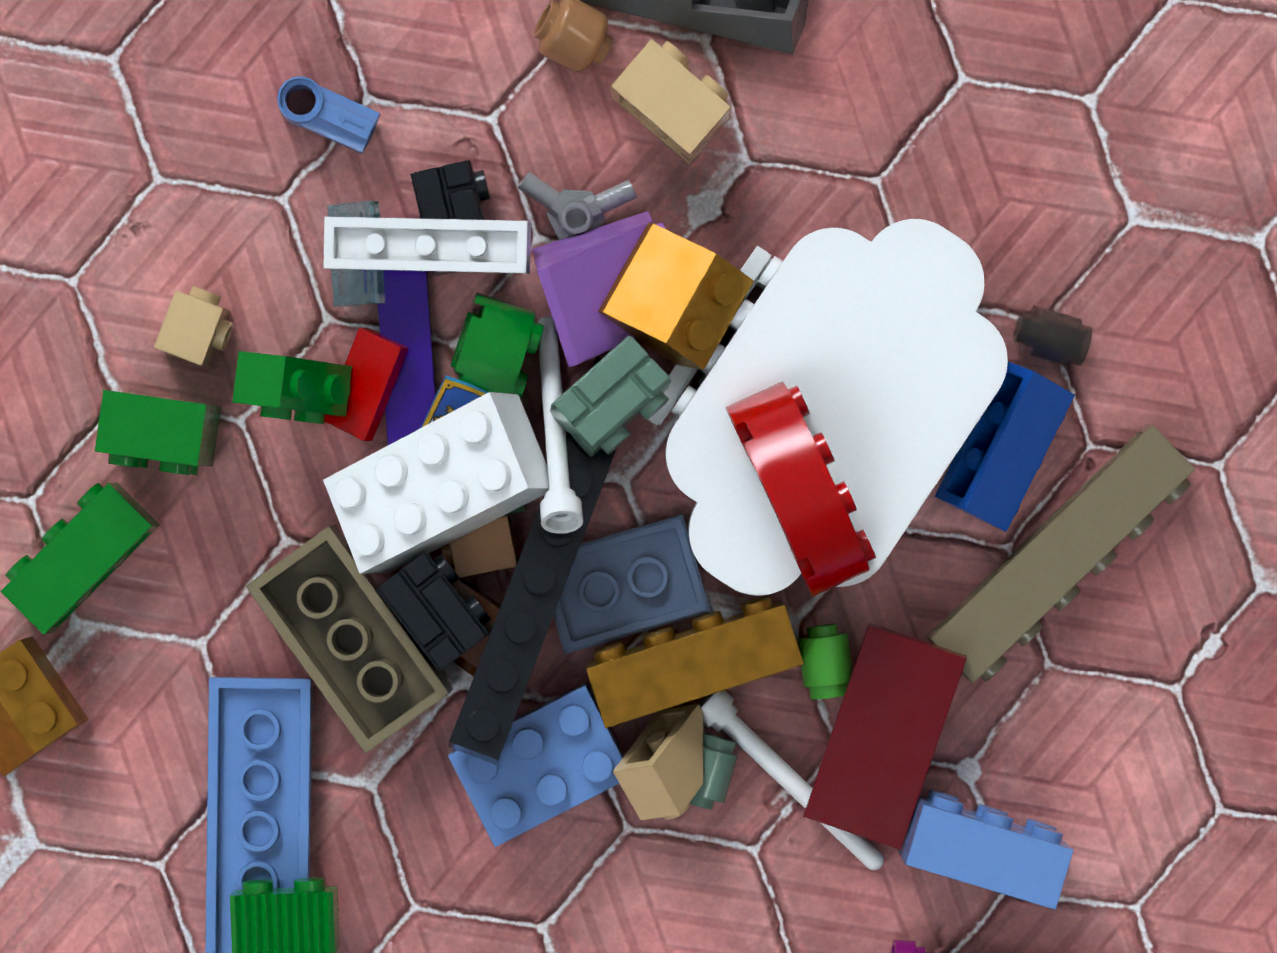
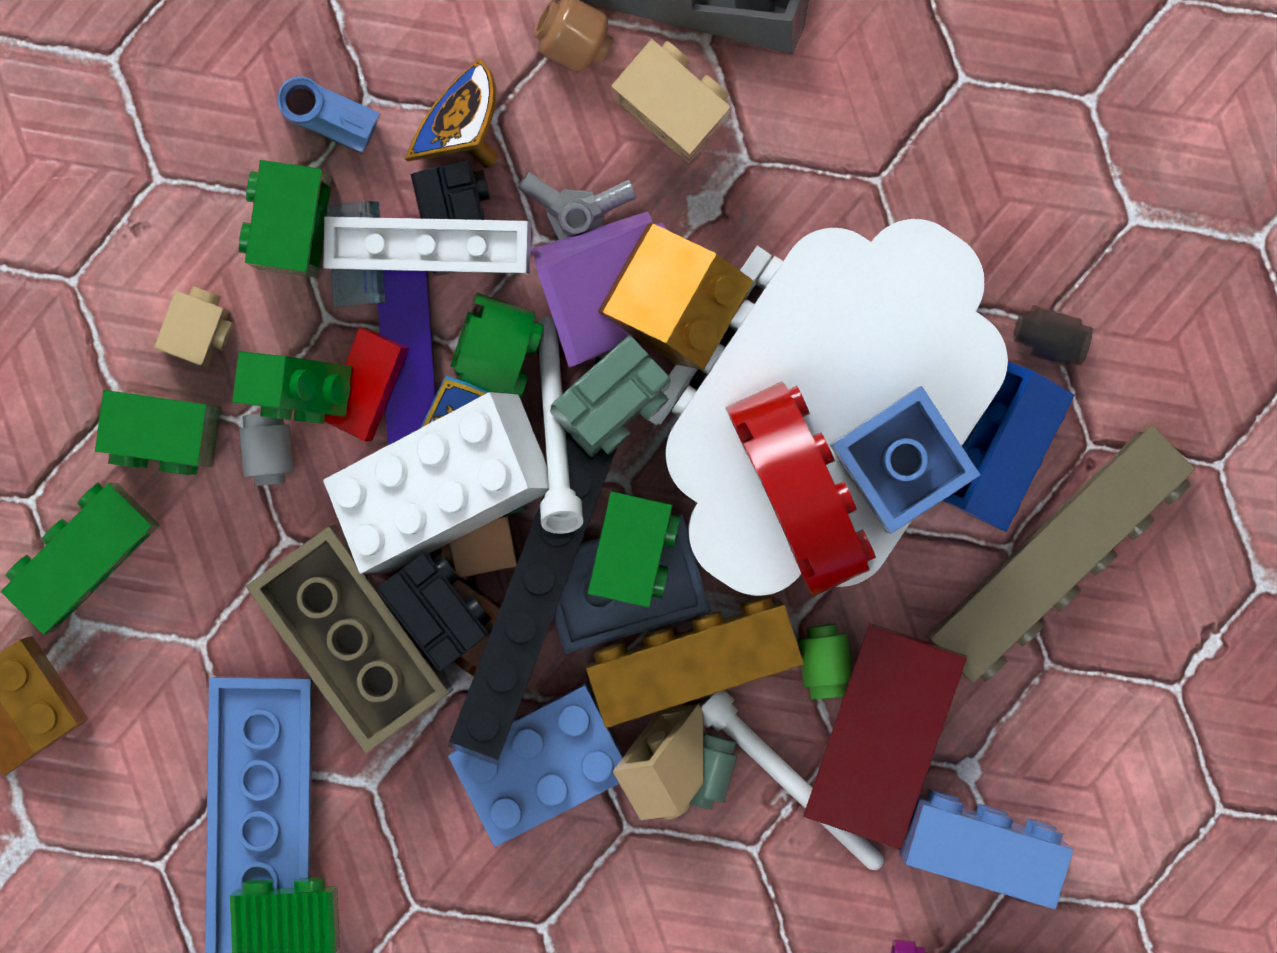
none -> green brick [239,160,333,278]
none -> light grey brick [239,414,294,486]
none -> shield [405,59,498,168]
none -> green brick [588,491,680,608]
none -> medium blue brick [829,386,980,534]

